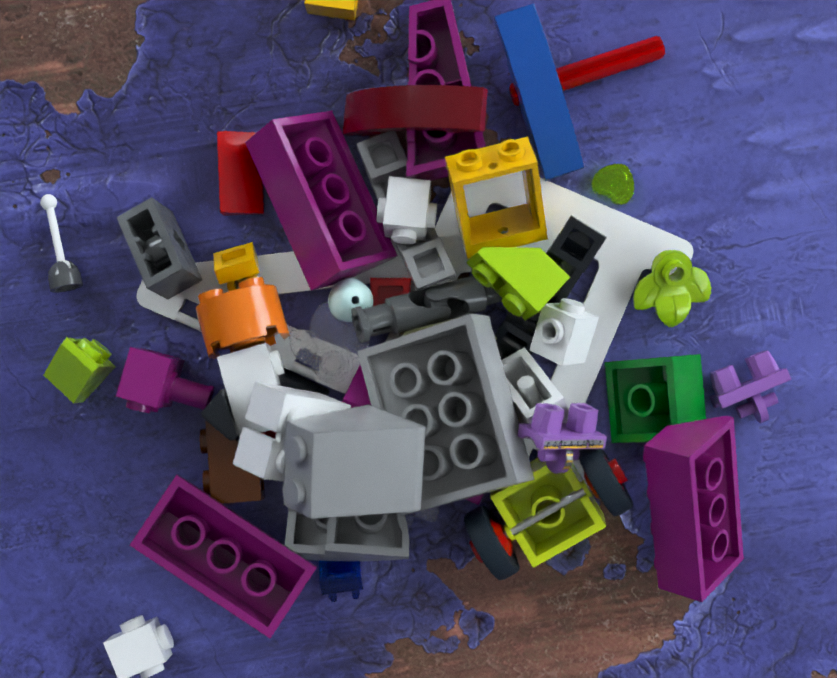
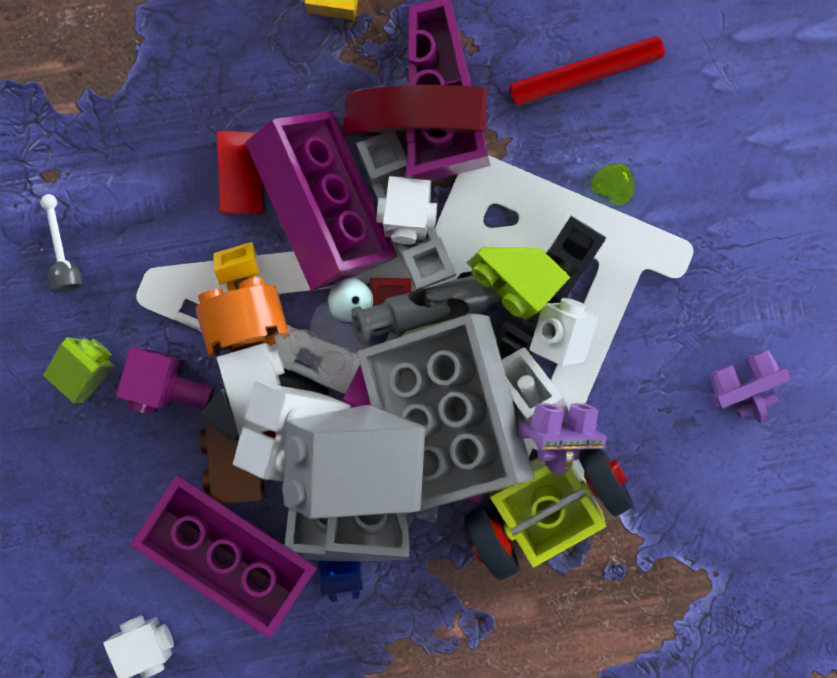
dark grey brick [116,197,203,300] -> none
yellow window [445,137,548,259] -> none
blue slope [494,3,584,181] -> none
green slope [605,354,706,443] -> none
lime plate [633,250,711,327] -> none
magenta slope [643,416,744,602] -> none

